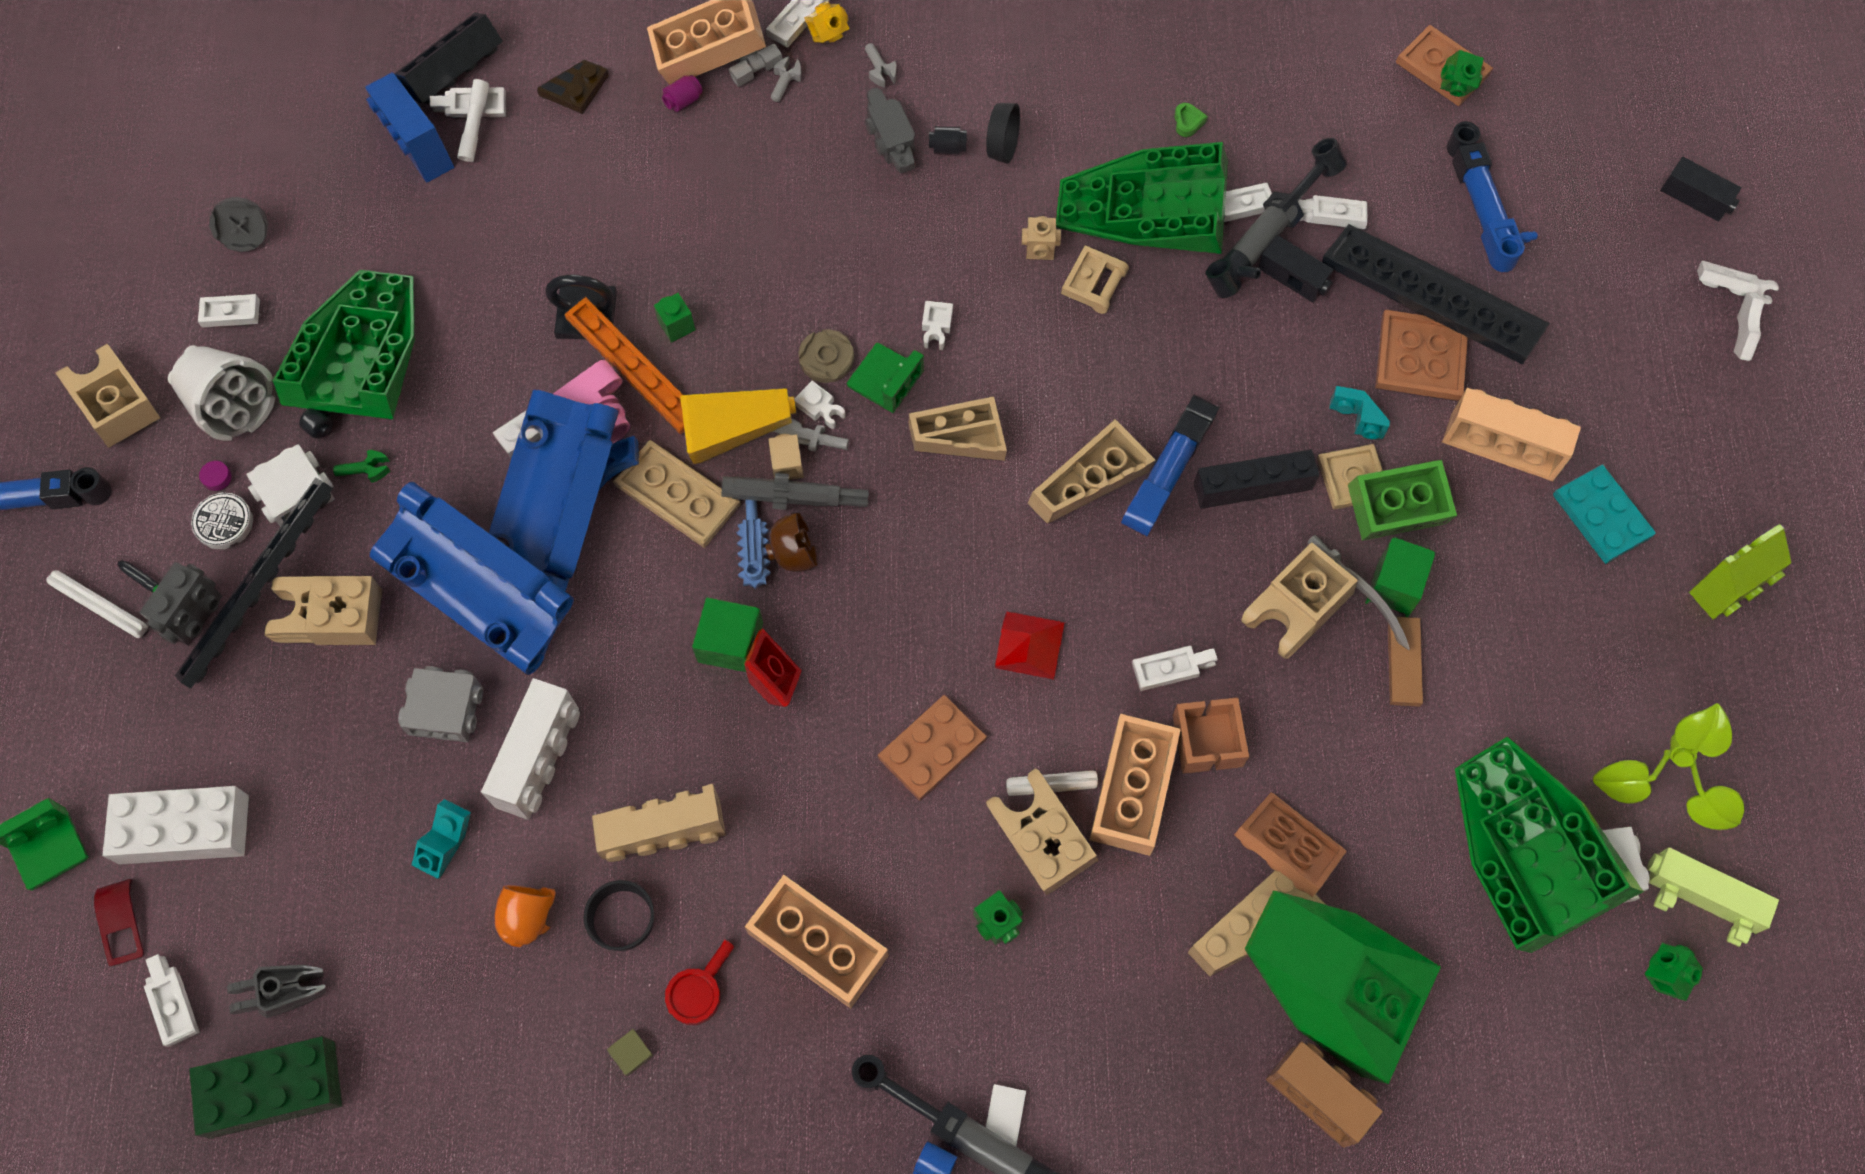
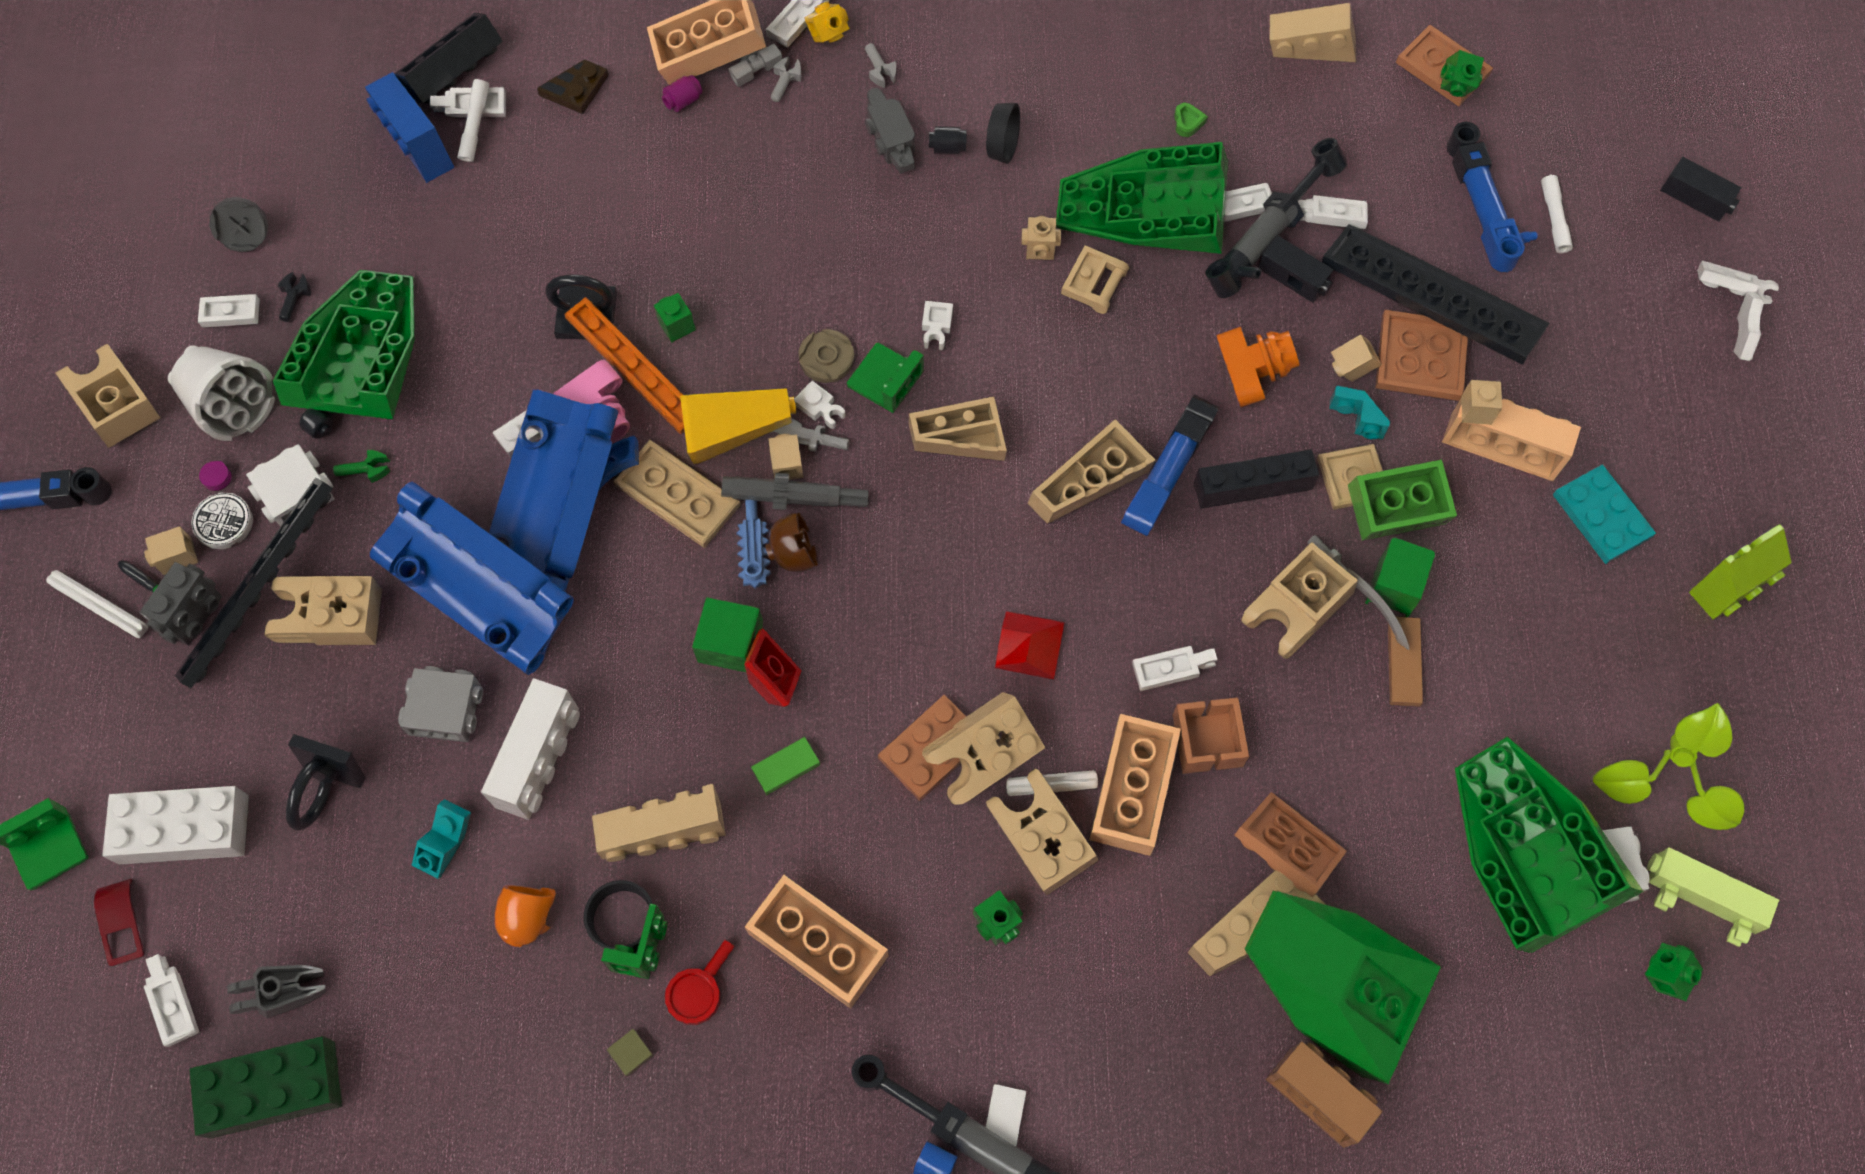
none -> tan brick [144,526,198,575]
none -> black bar [278,272,311,322]
none -> black tile [286,734,366,831]
none -> green bracket [601,903,668,980]
none -> bright green tile [751,737,820,795]
none -> tan brick [922,692,1045,805]
none -> orange beam [1216,327,1300,408]
none -> tan wedge [1270,3,1356,62]
none -> tan brick [1331,335,1382,382]
none -> tan brick [1461,380,1502,425]
none -> white piece [1541,175,1573,253]

